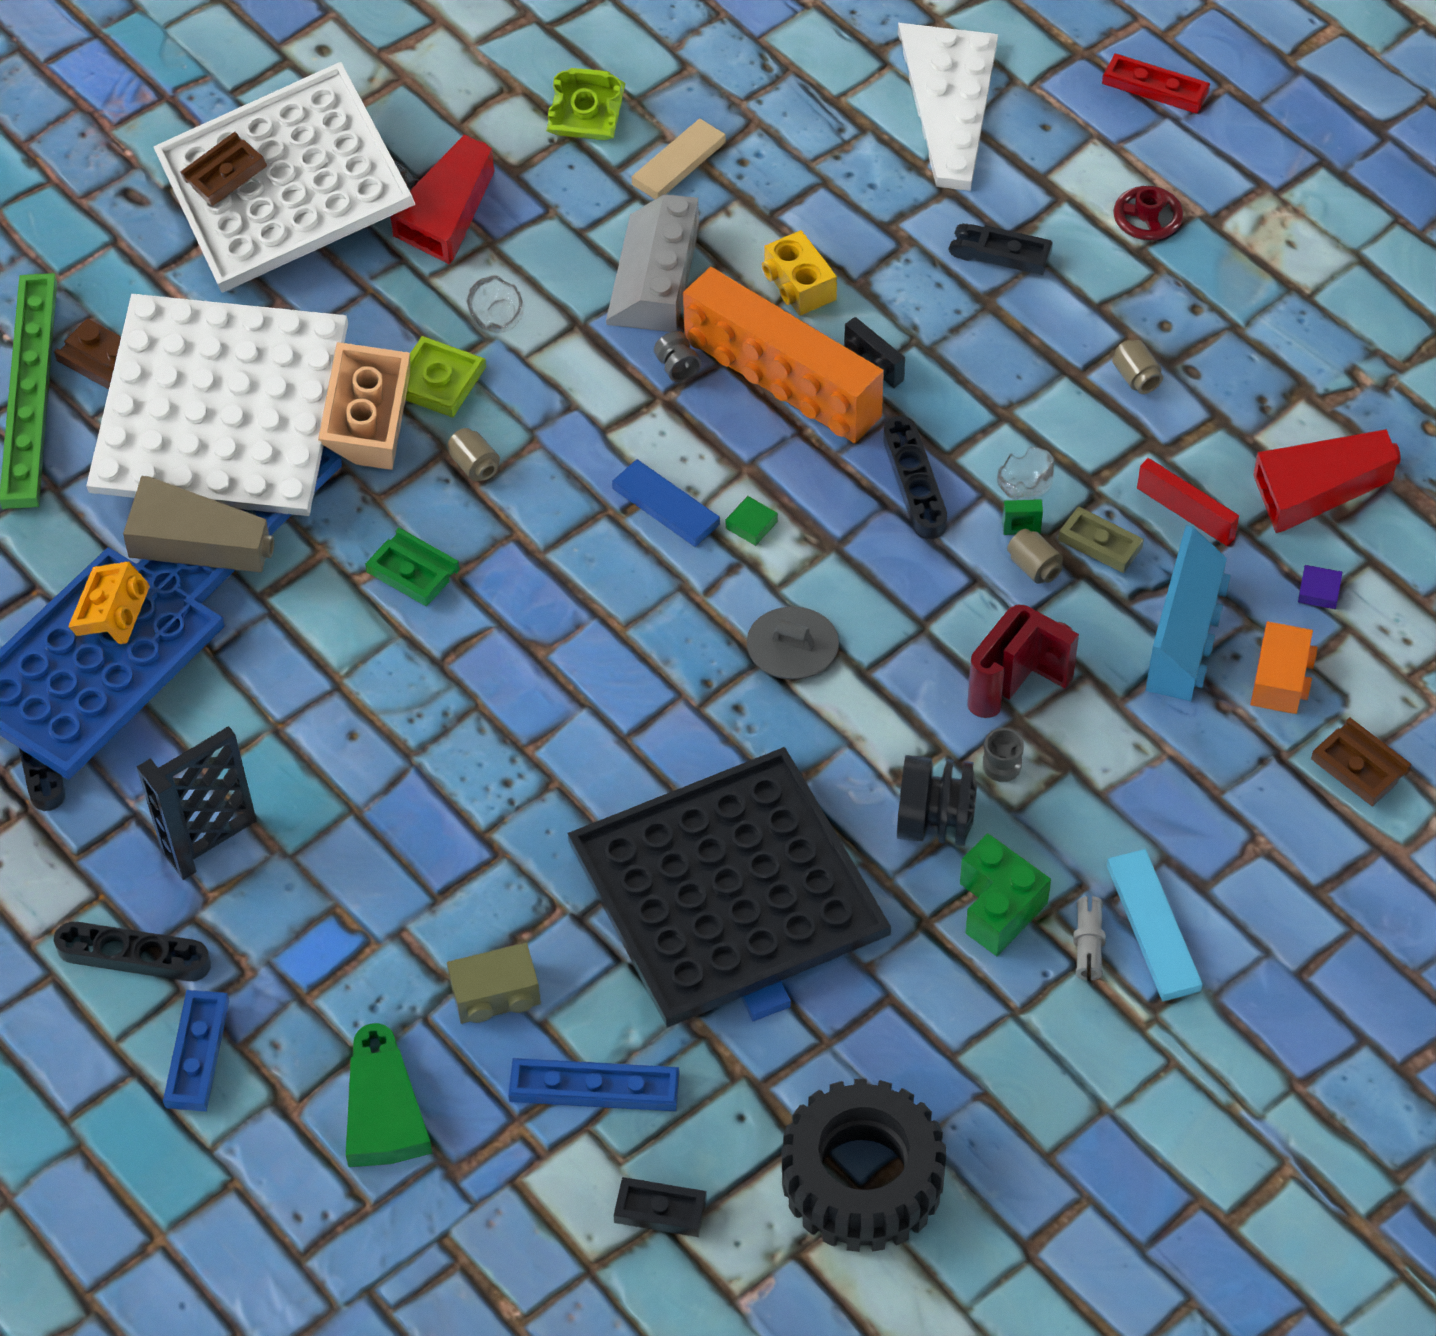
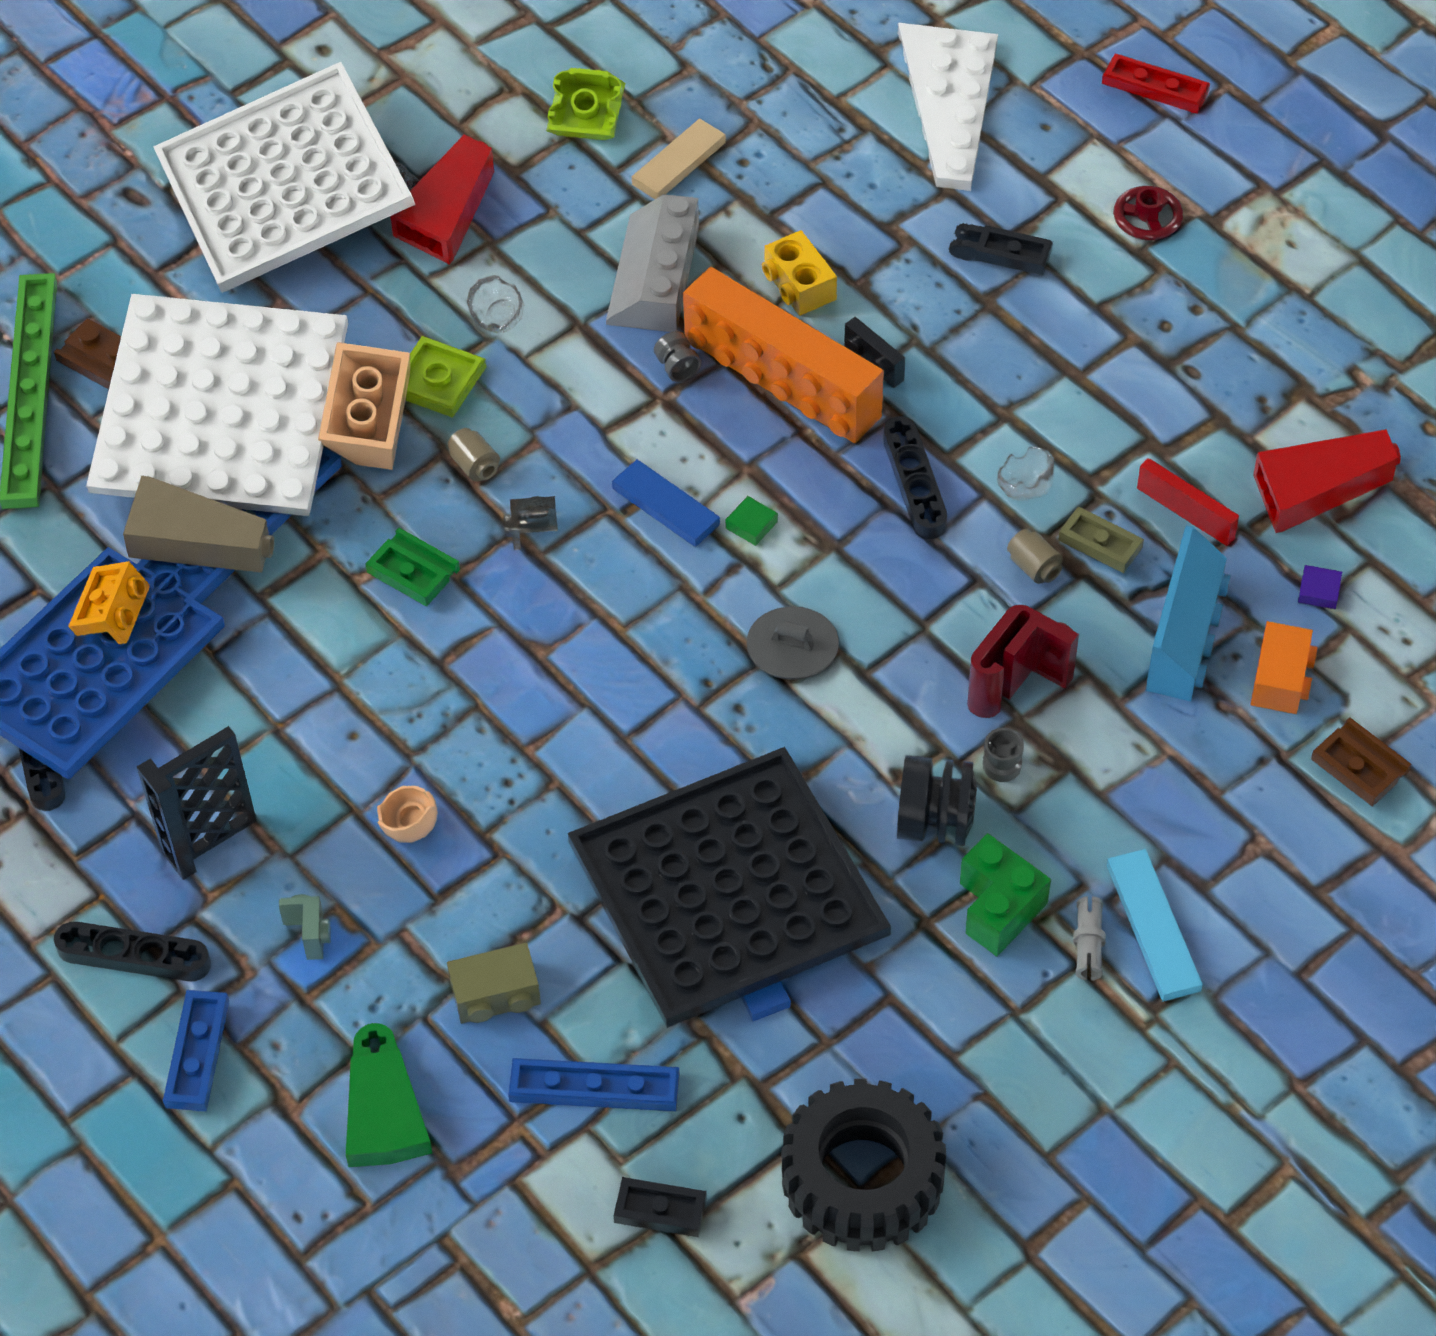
reddish brown plate [180,132,267,206] -> none
green tile [1002,499,1043,535] -> none
dark tan brick [1112,340,1163,394] -> none
none -> sand green bracket [279,894,331,960]
none -> light nougat hair [377,786,438,843]
none -> clear smoke bracket [504,496,558,550]

